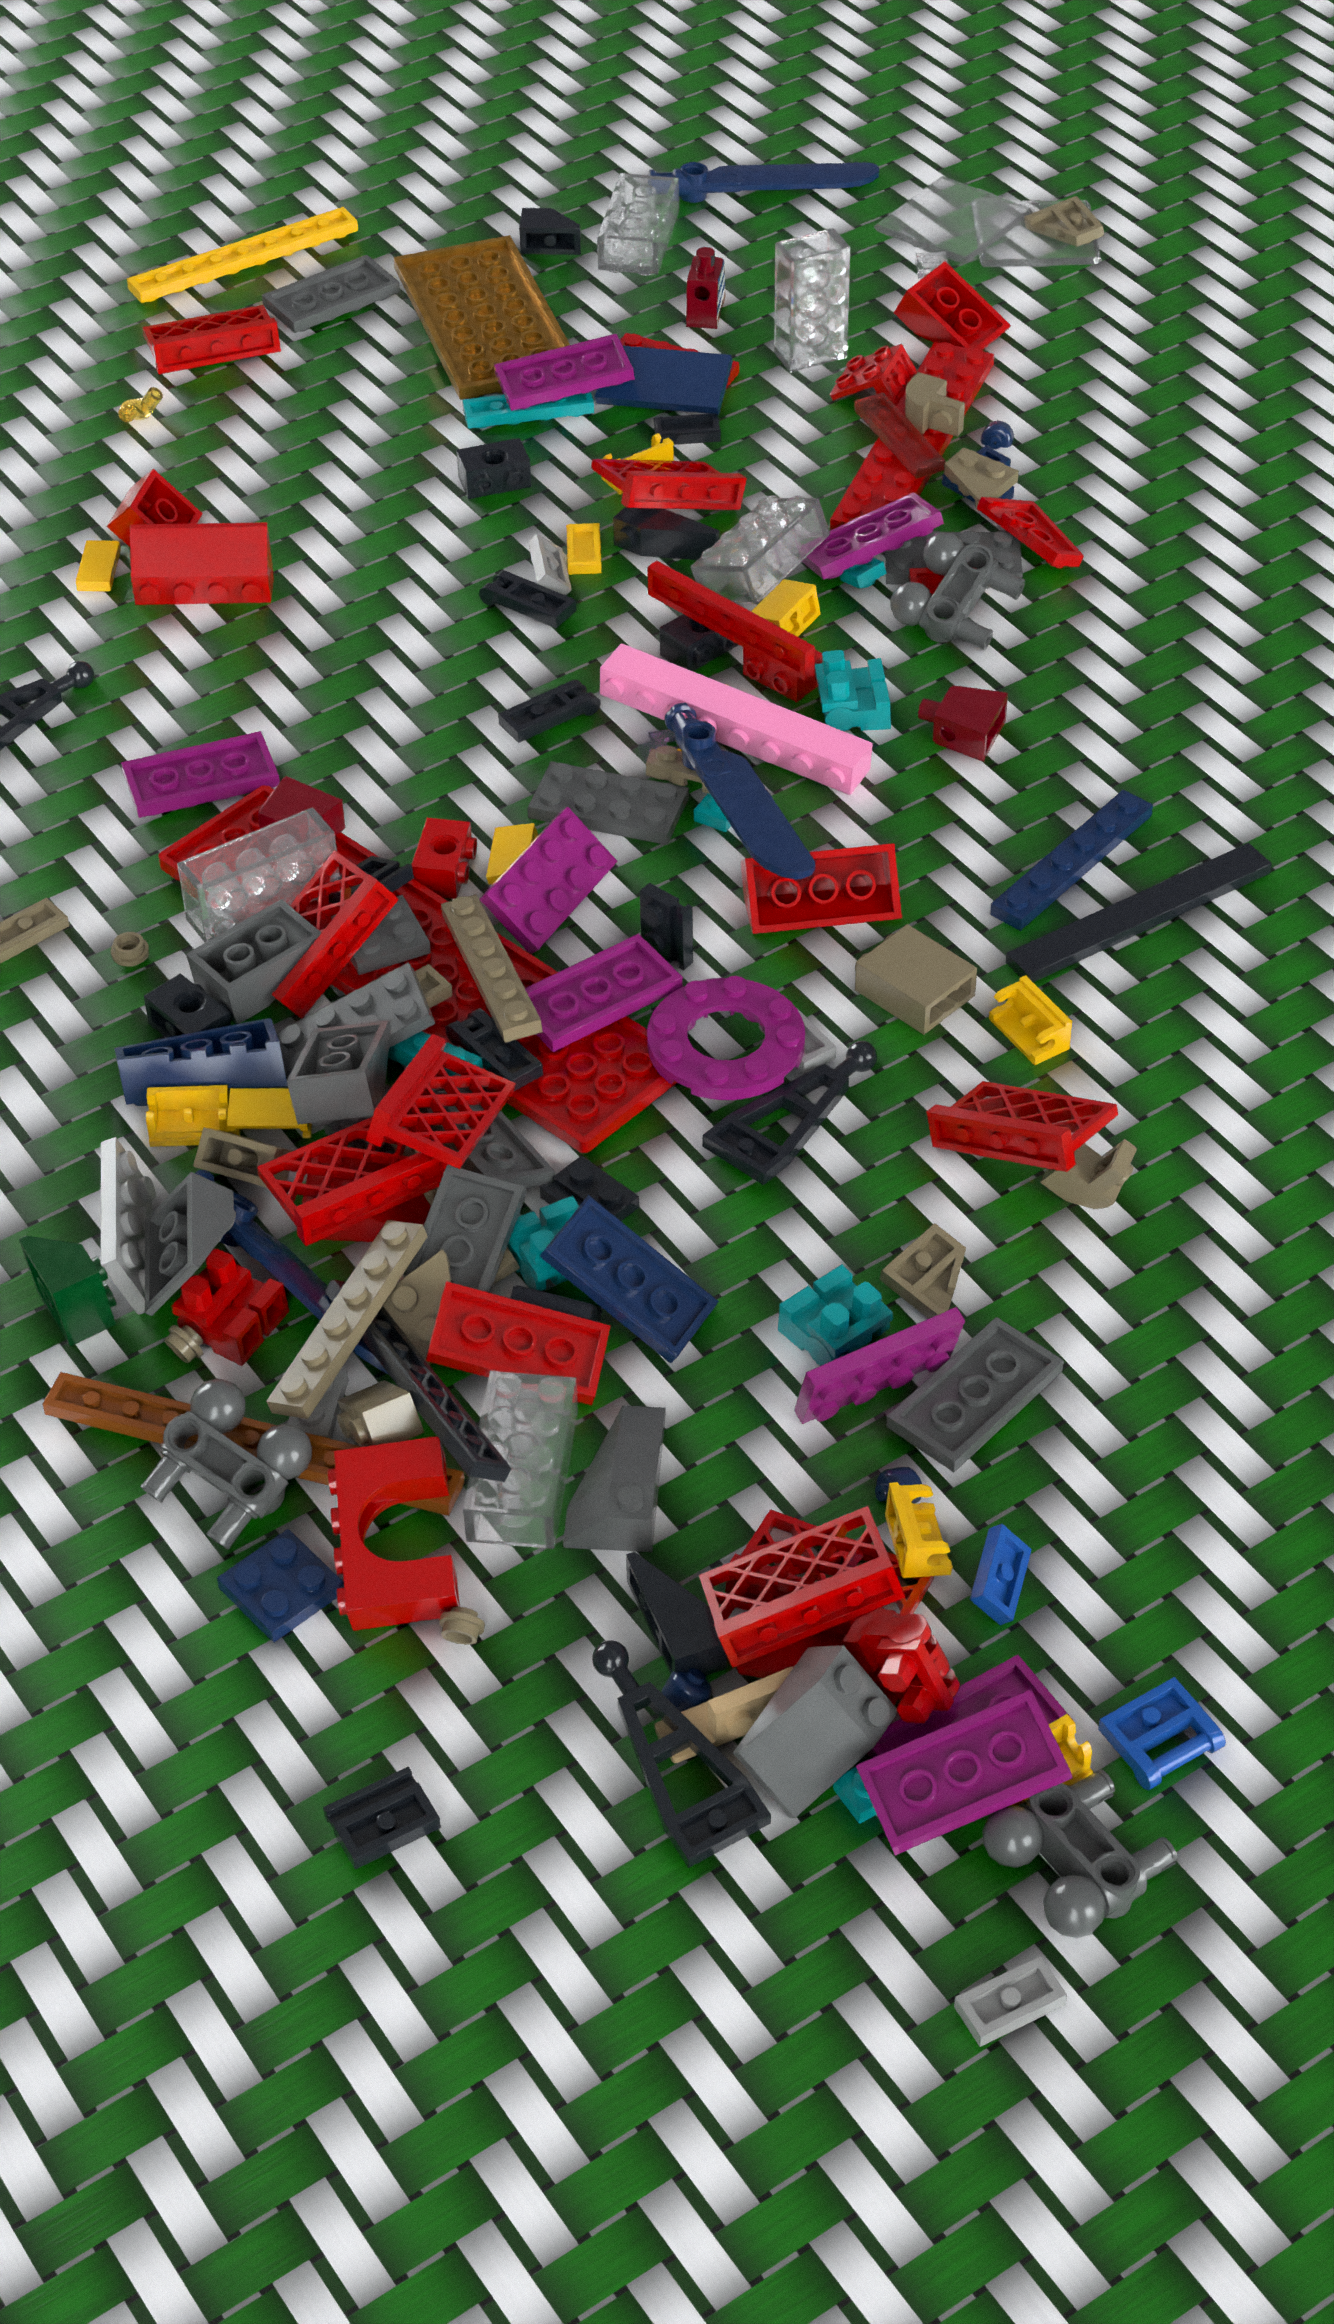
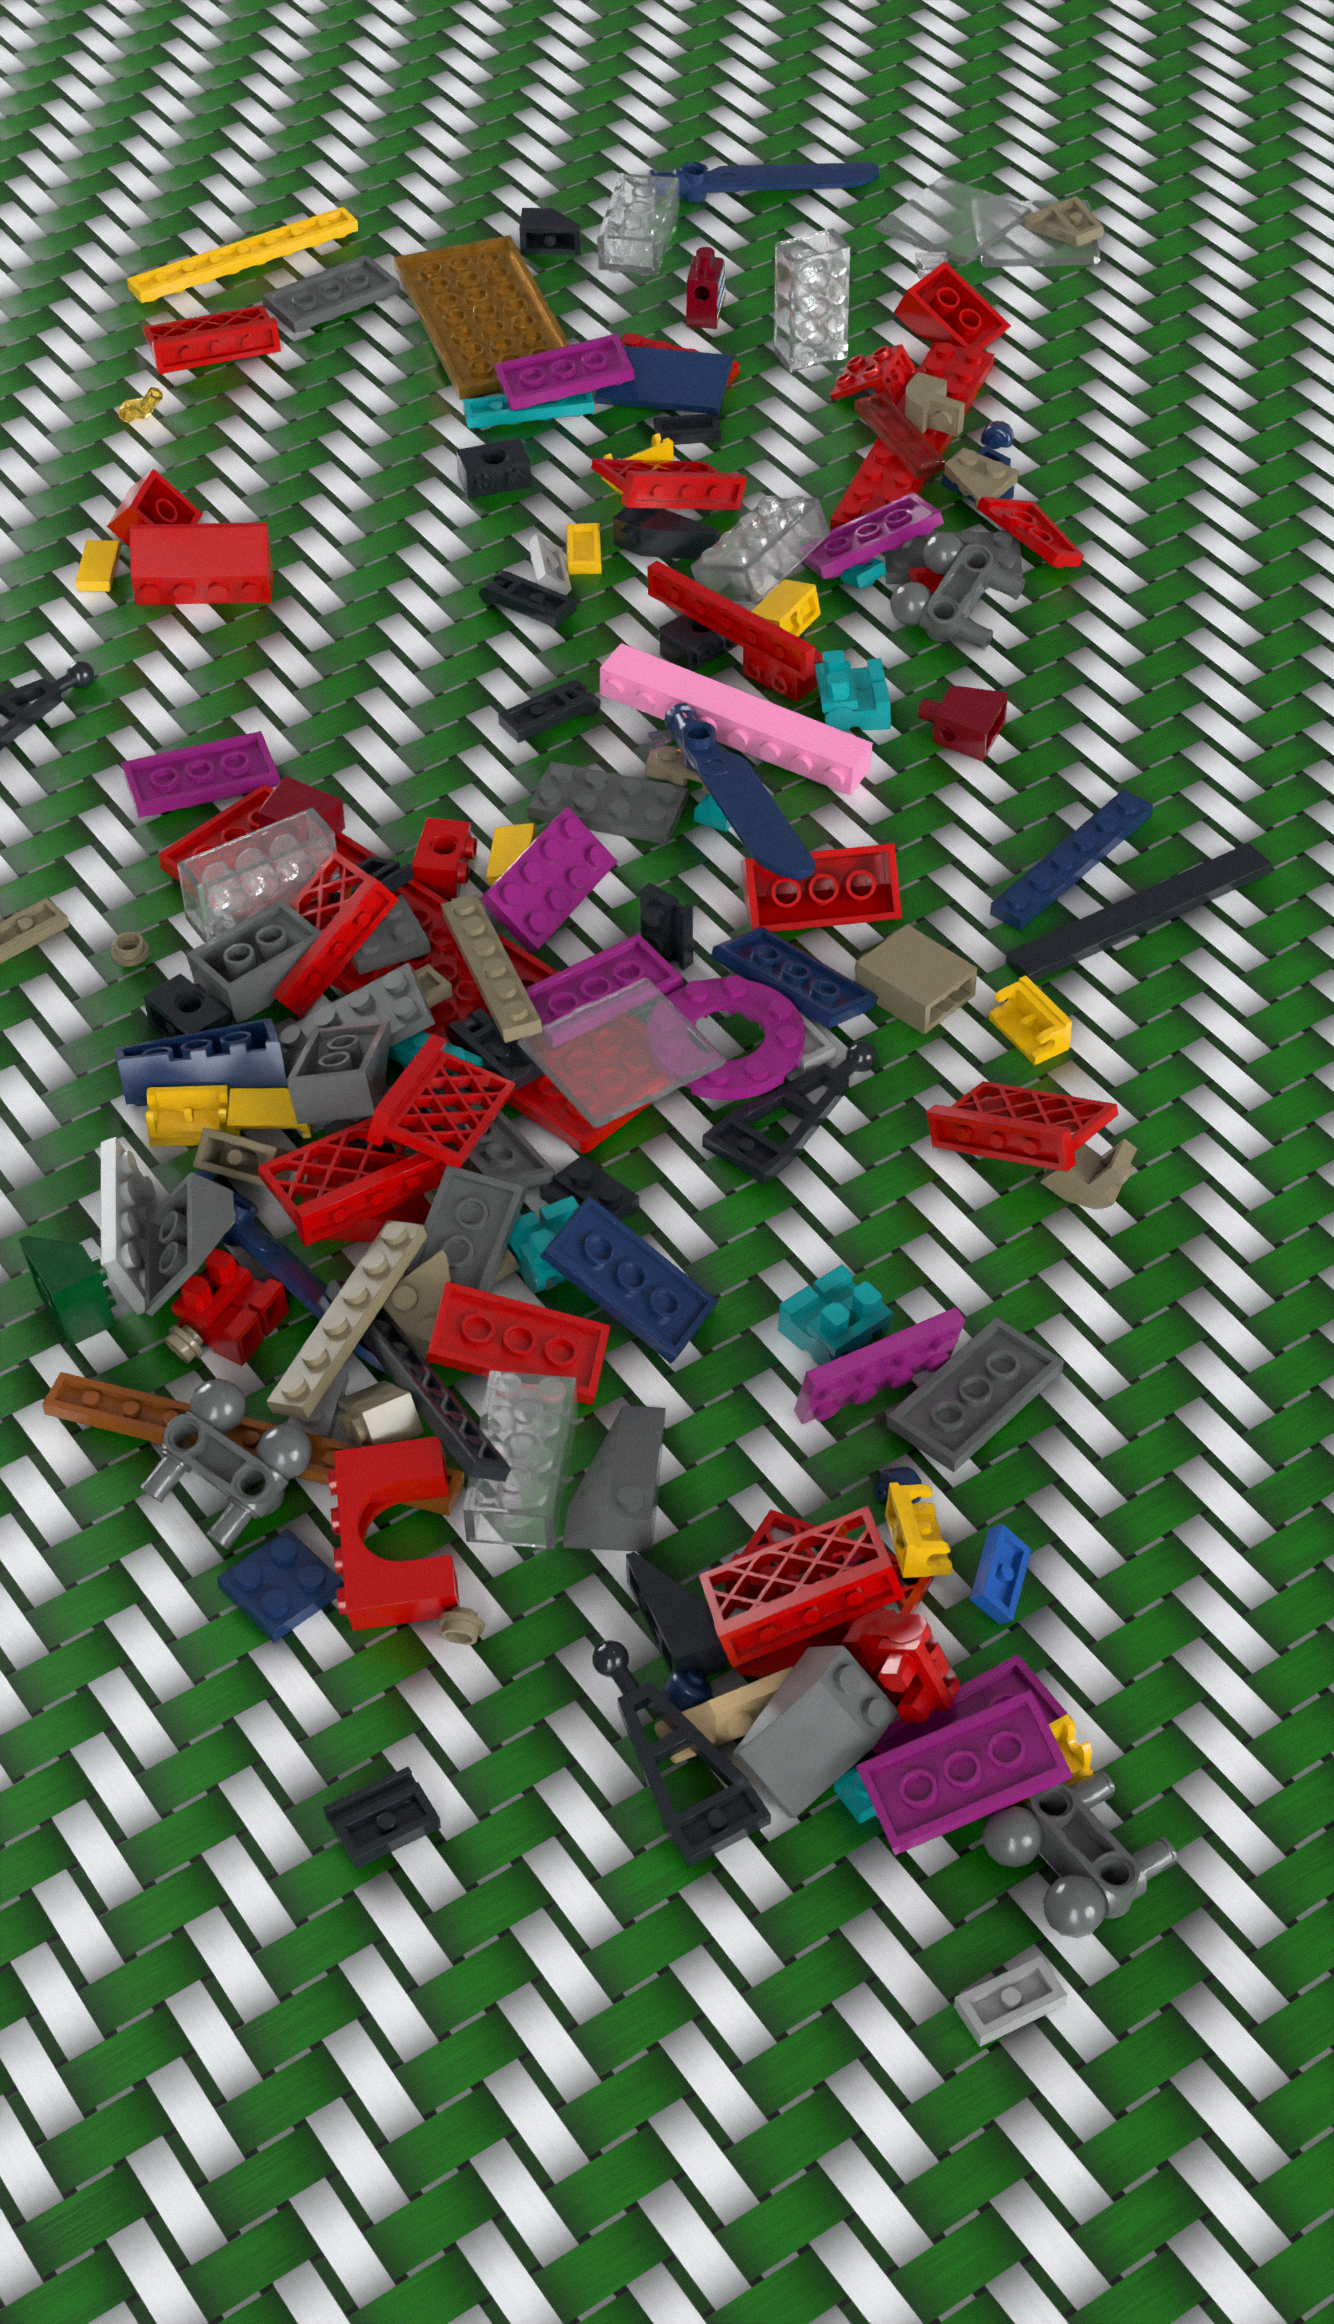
black tile [510,1285,602,1322] -> none
dark tan wing [879,1223,966,1319] -> none
blue plate [1098,1677,1226,1790] -> none
none -> clear piece [517,978,726,1128]
none -> dark blue tile [711,927,878,1029]

